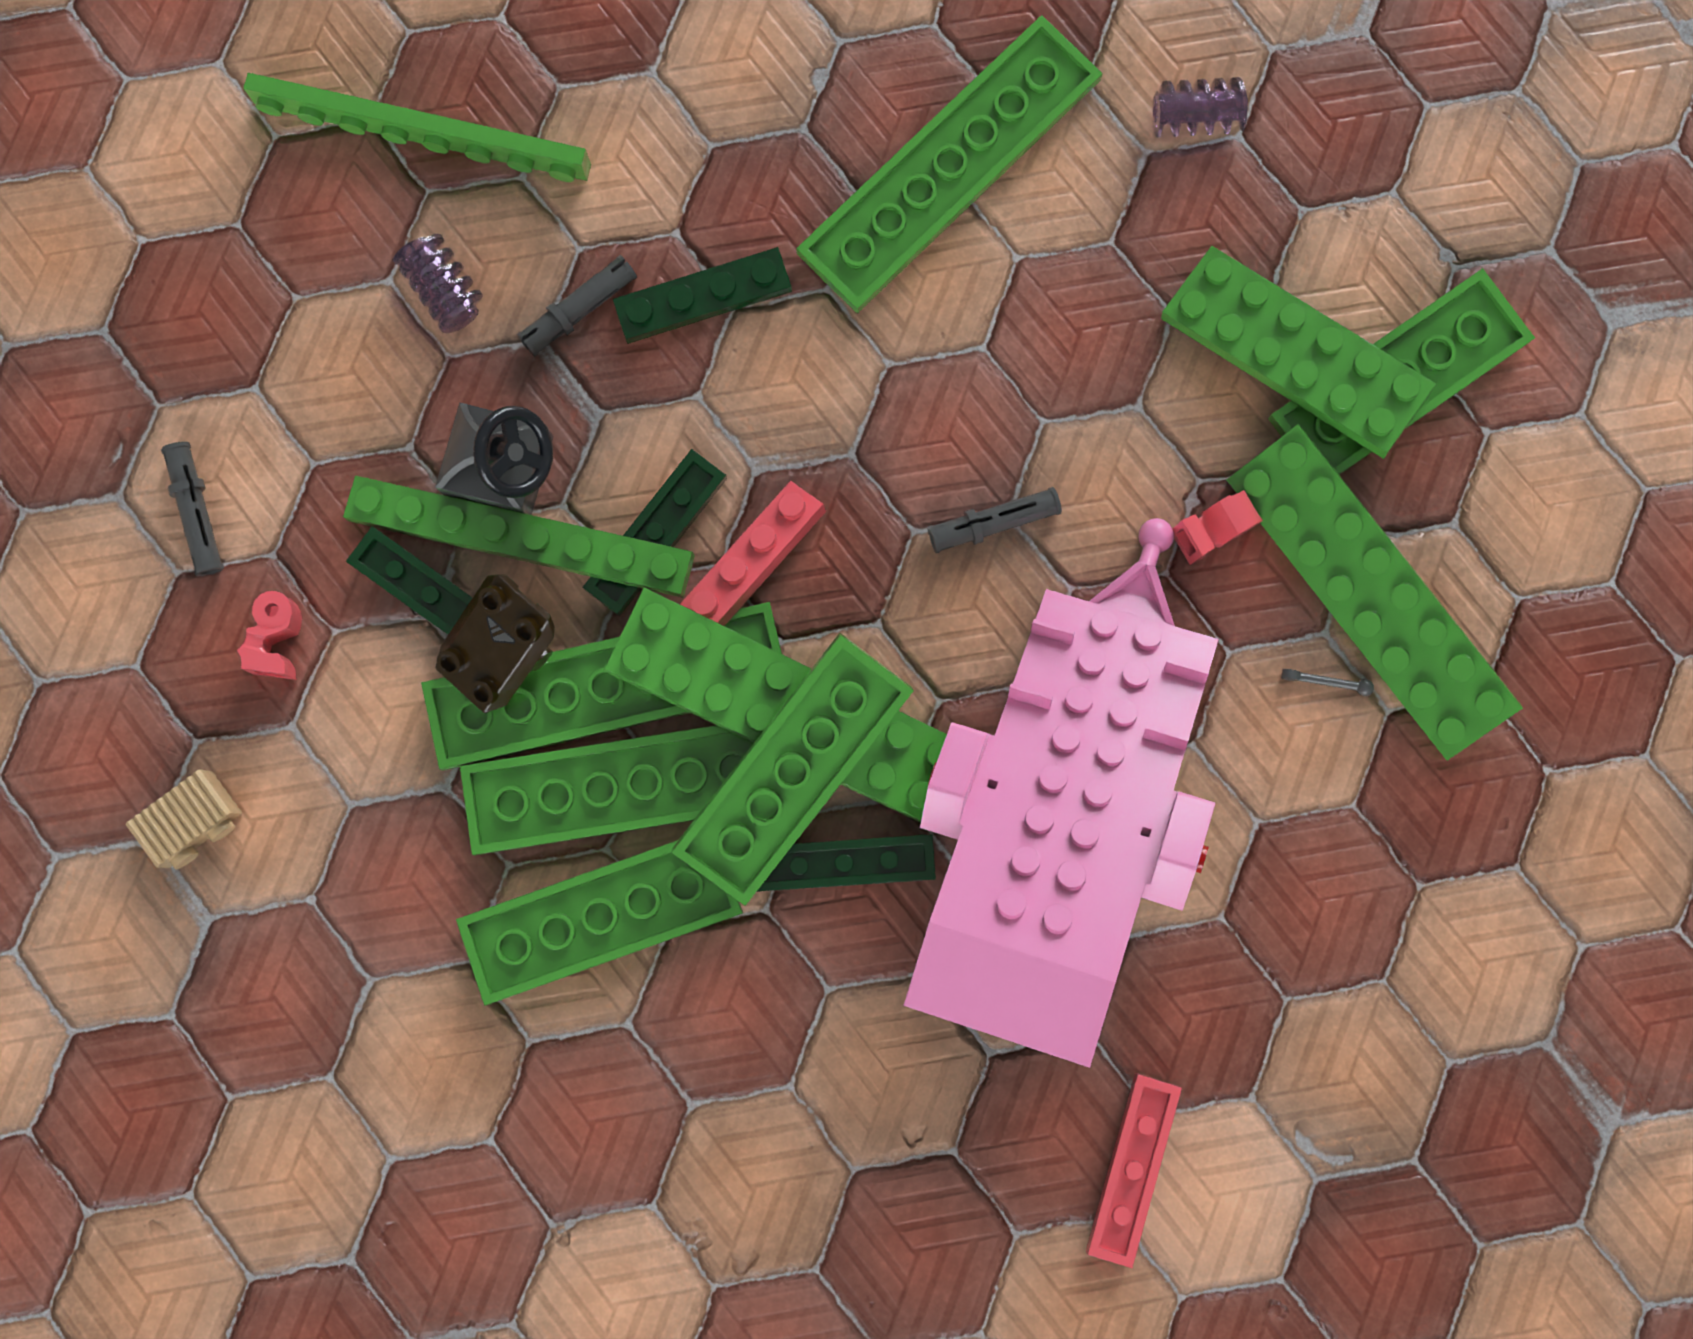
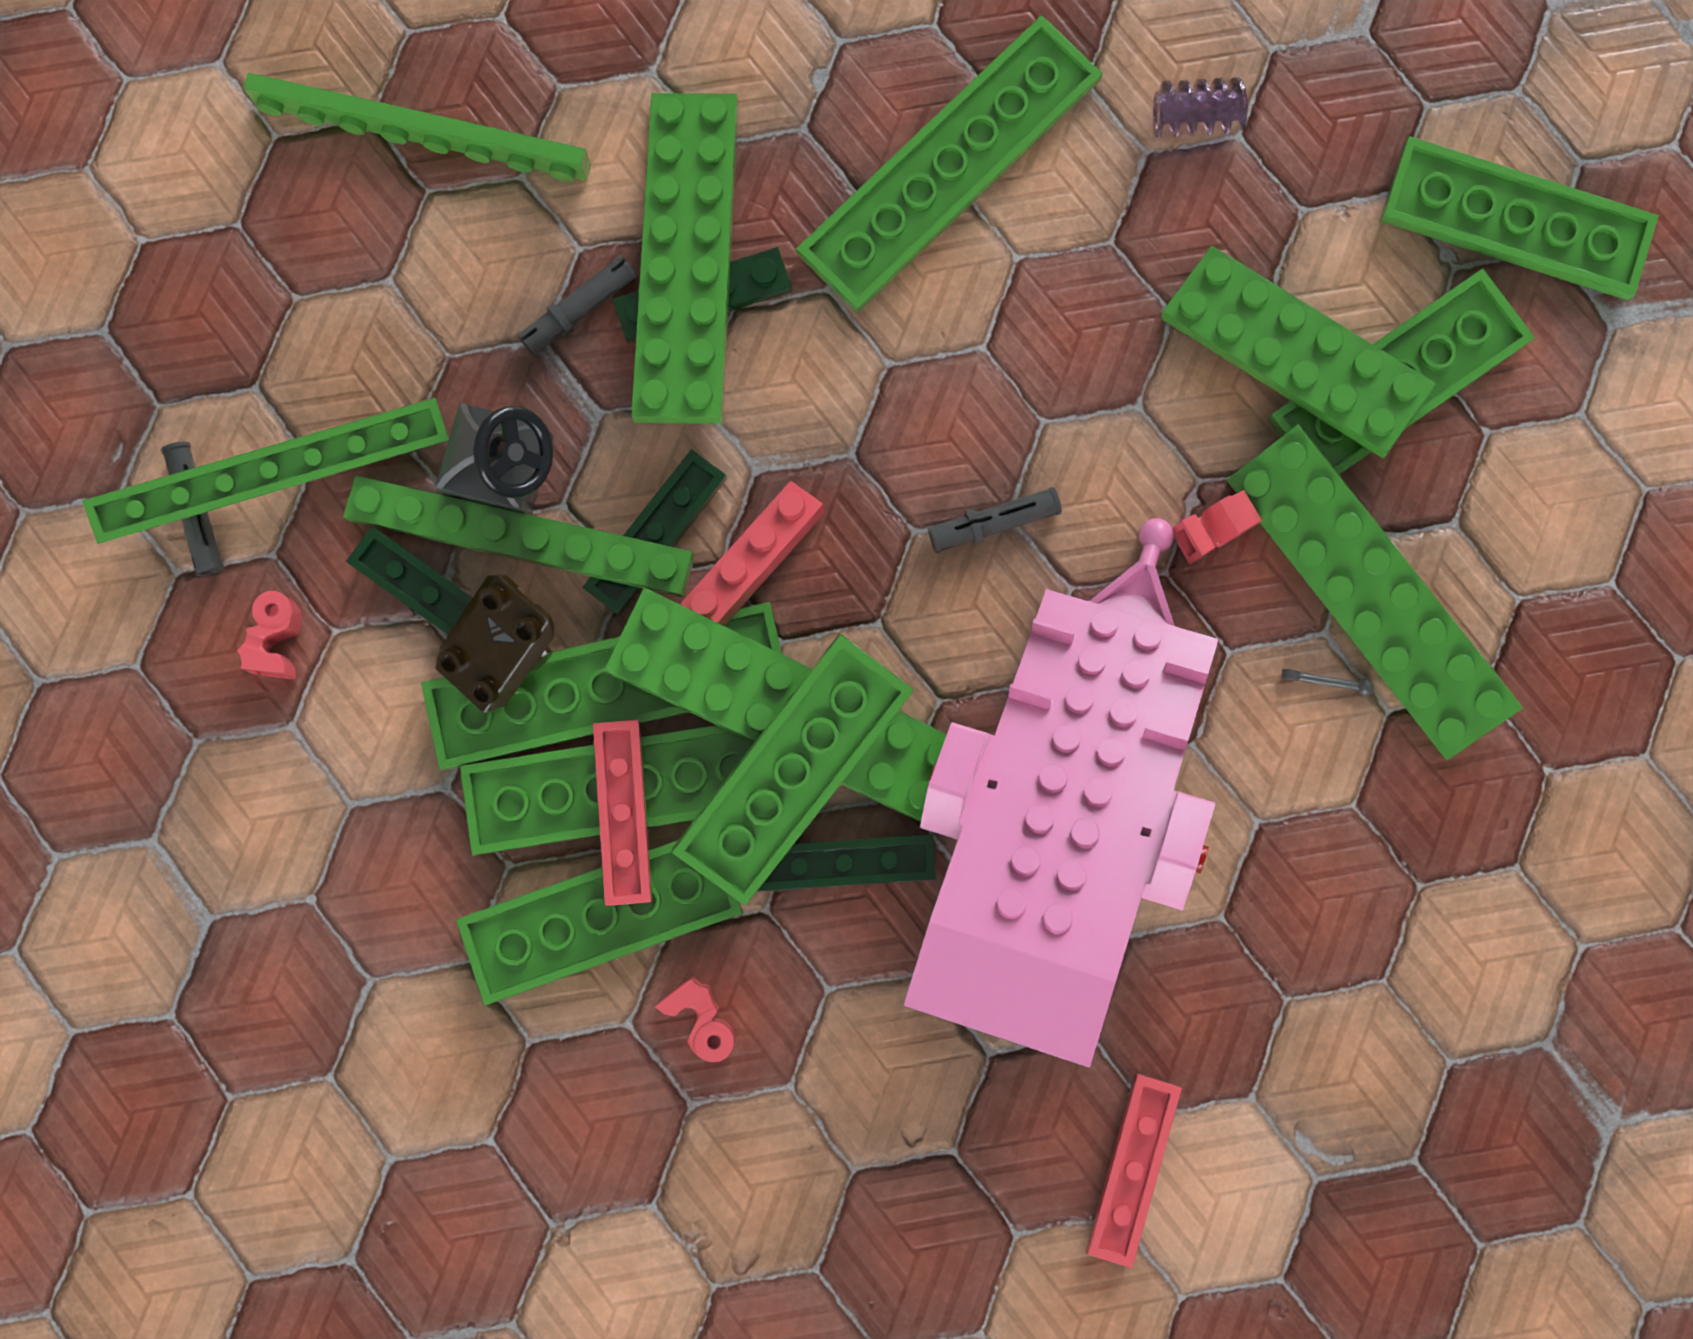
tan brick [126,769,242,870] -> none
piece [392,234,483,333] -> none
none -> bright green plate [82,398,449,544]
none -> coral plate [593,720,653,906]
none -> bright green plate [631,93,738,424]
none -> coral leg [655,975,735,1062]
none -> bright green plate [1379,136,1659,300]

